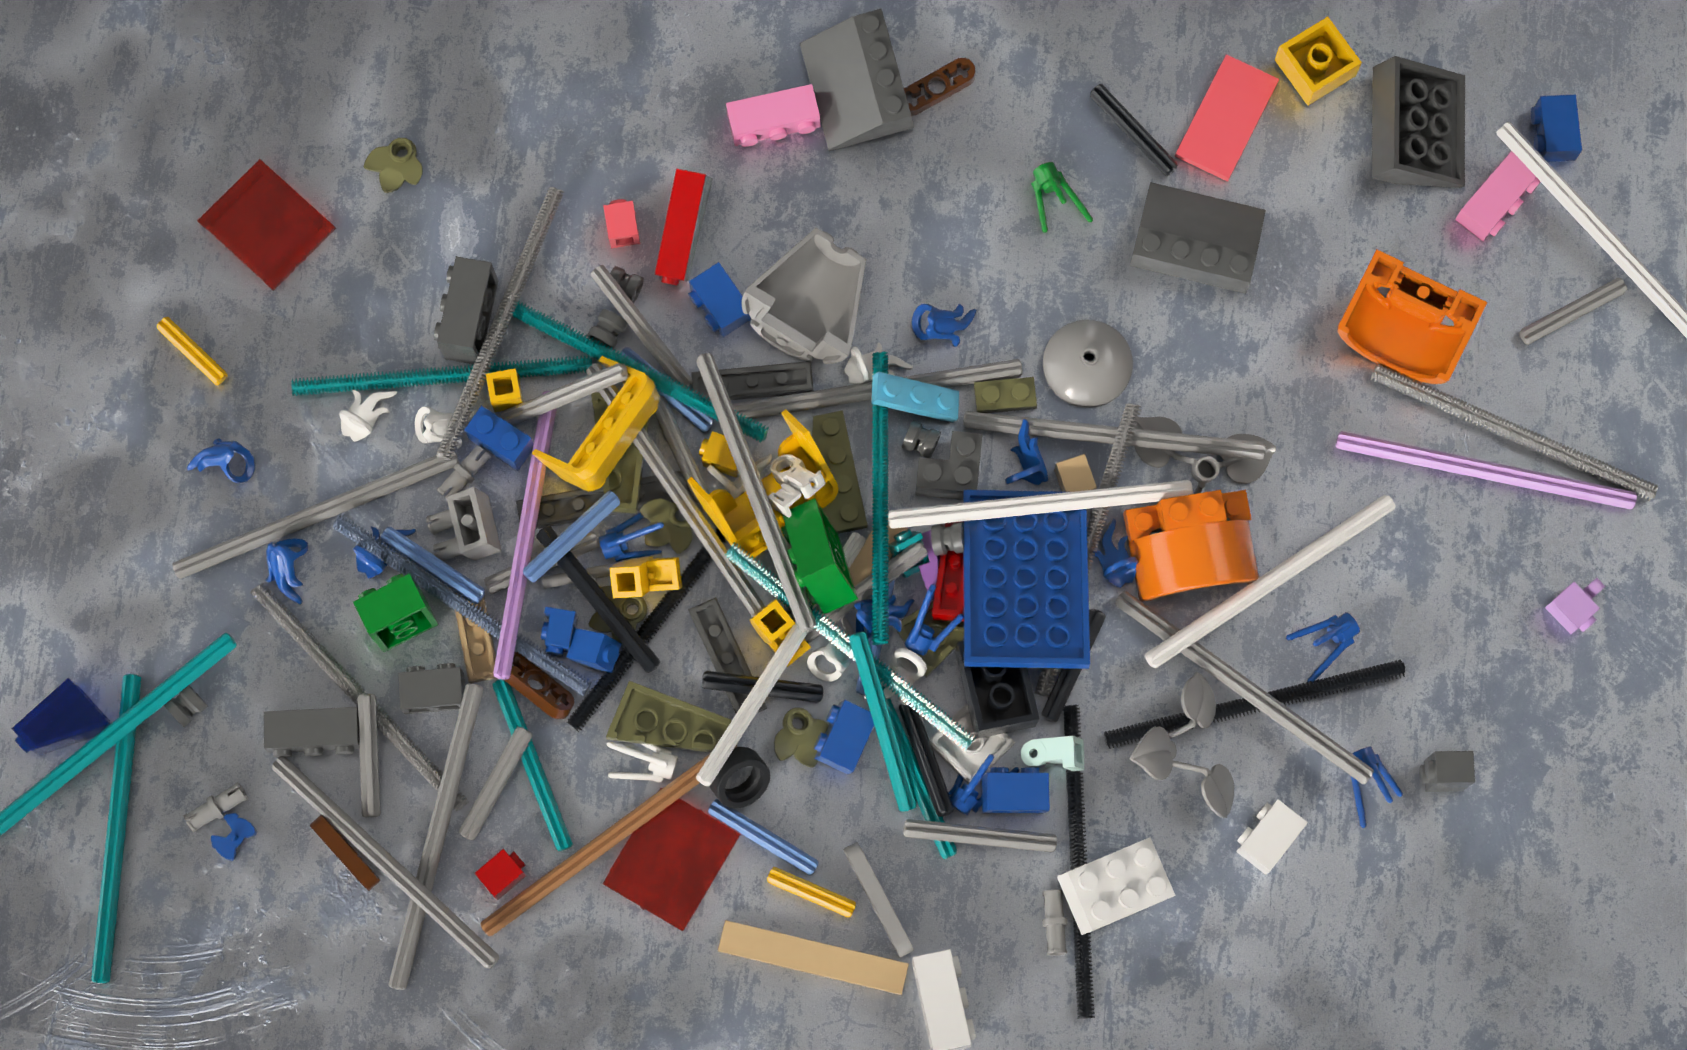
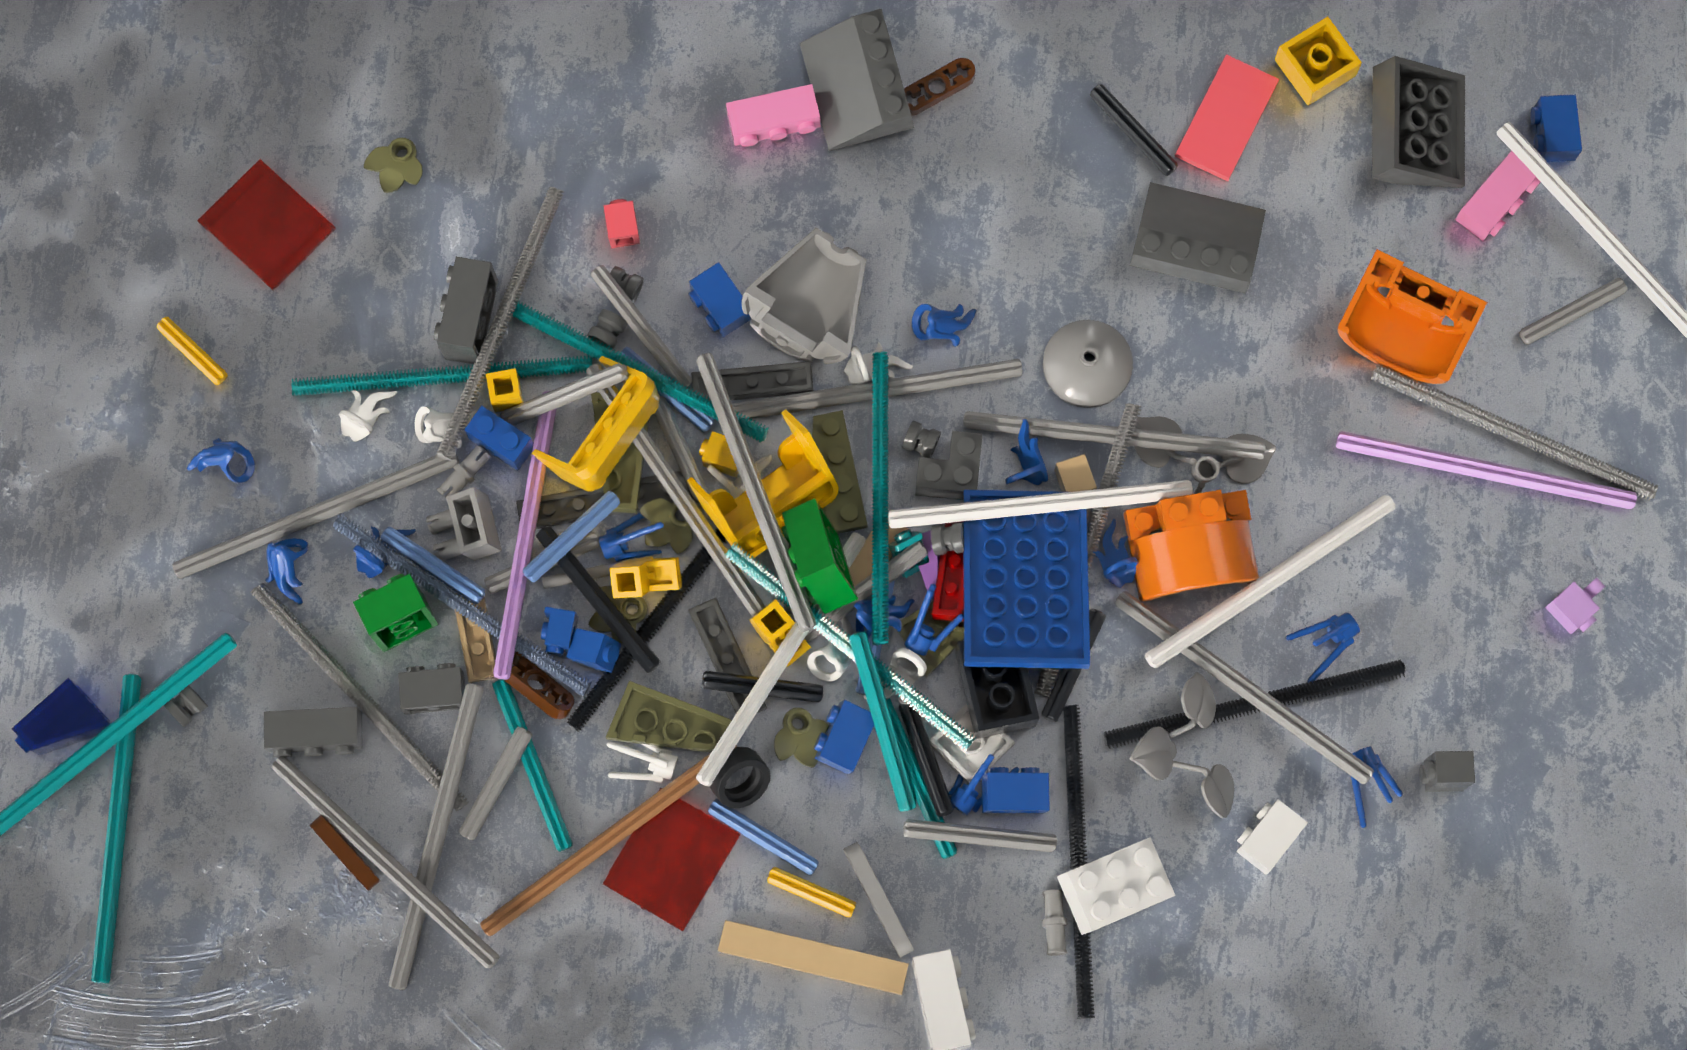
light grey pin [184,782,248,832] -> none
blue piece [211,813,257,861] -> none
light grey axle [357,694,381,817] -> none
red brick [474,849,527,900] -> none
red slope [655,168,713,286] -> none
white piece [768,454,826,518] -> none
medium azure plate [871,372,959,423] -> none
olive plate [974,377,1037,413] -> none
light aqua leg [1021,736,1085,771] -> none
green plant [1031,162,1093,233] -> none

